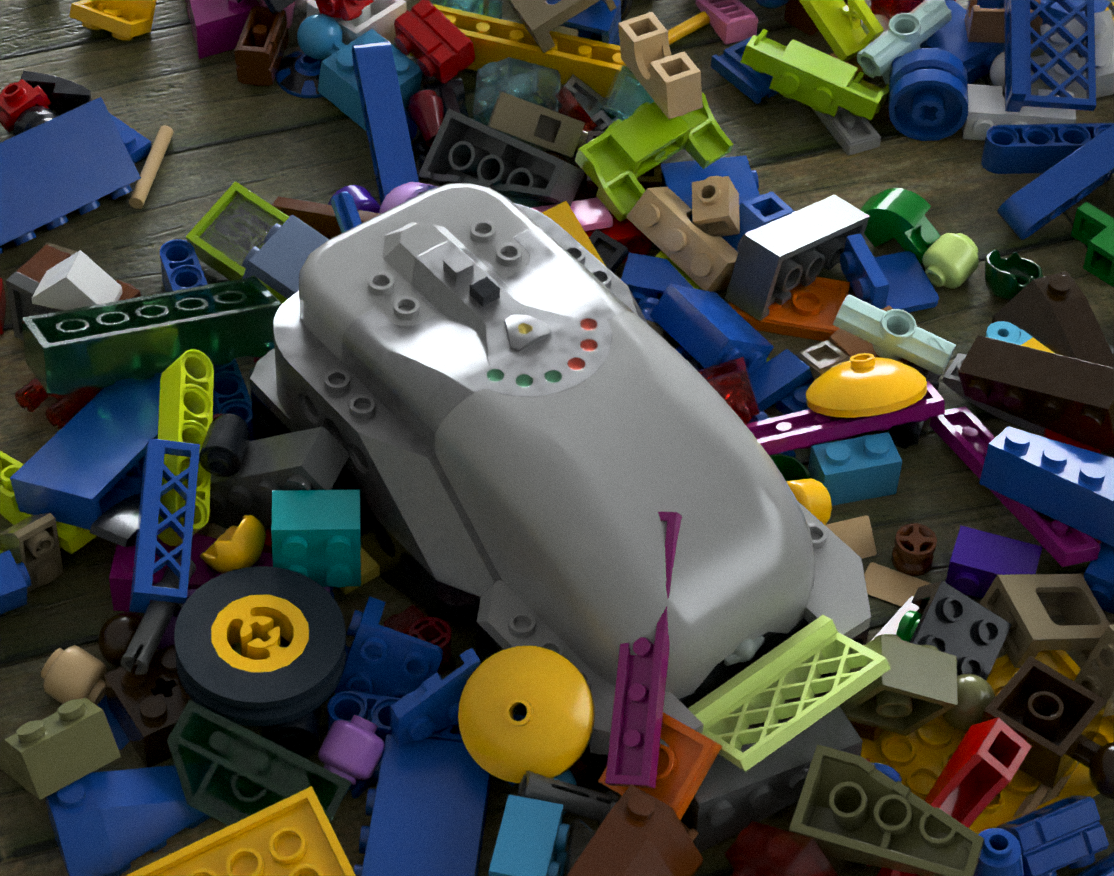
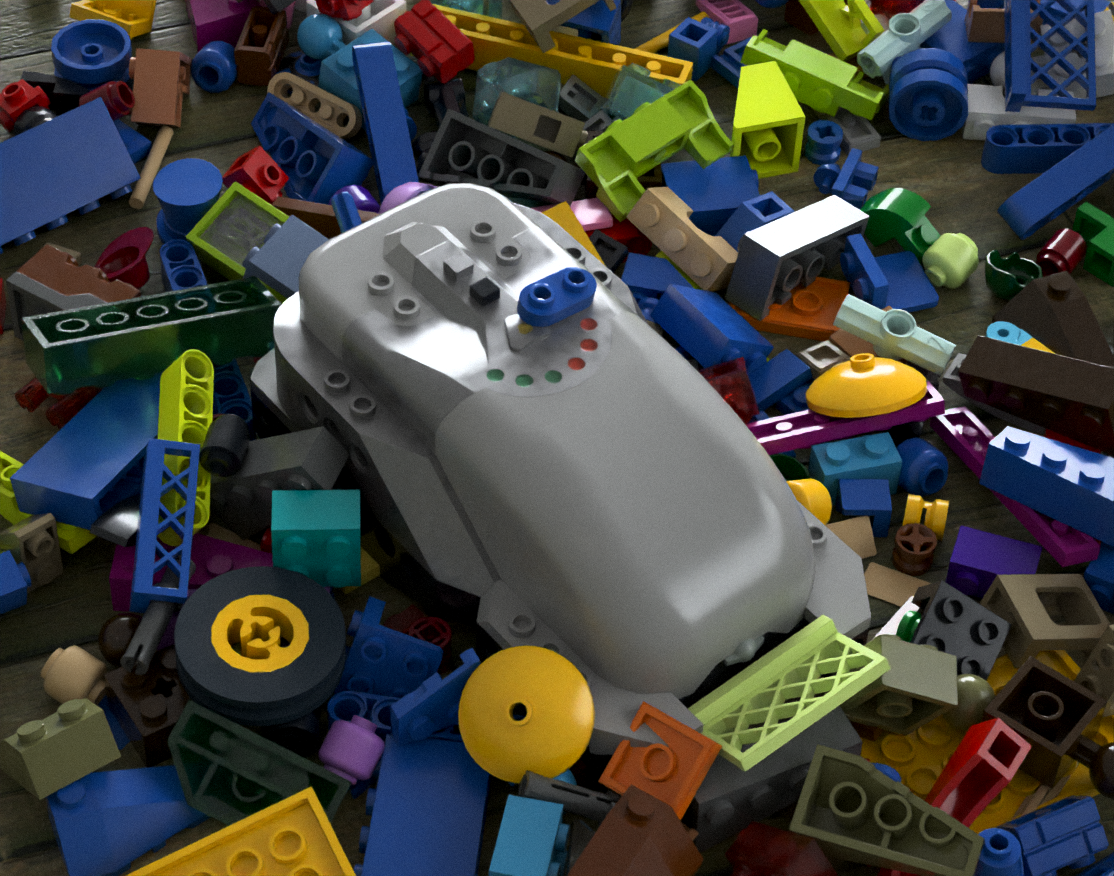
white slope [32,250,123,320] -> none
yellow hair [200,515,266,574] -> none
dark red cone [408,90,444,147] -> none
clear red plate [554,86,597,131] -> none
magenta plate [605,512,682,788] -> none
tan arch [618,12,703,119] -> none
tan brick [692,176,740,237] -> none
none -> blue wheel [51,19,134,91]
none -> dark red brick [79,81,135,121]
none -> dark red piece [94,227,154,290]
none -> nougat brick [127,48,192,128]
none -> blue hat [153,158,223,244]
none -> blue head [190,41,237,93]
none -> red brick [222,145,289,205]
none -> blue wedge [251,92,375,205]
none -> tan plate [267,72,362,139]
none -> blue plate [517,267,597,327]
none -> blue brick [667,17,730,81]
none -> neon yellow slope [730,61,806,179]
none -> blue wheel [804,120,843,165]
none -> blue hips [813,148,879,210]
none -> blue panel [835,479,892,537]
none -> blue head [896,437,949,497]
none -> yellow wheel [902,493,949,541]
none -> dark red brick [1036,228,1087,277]

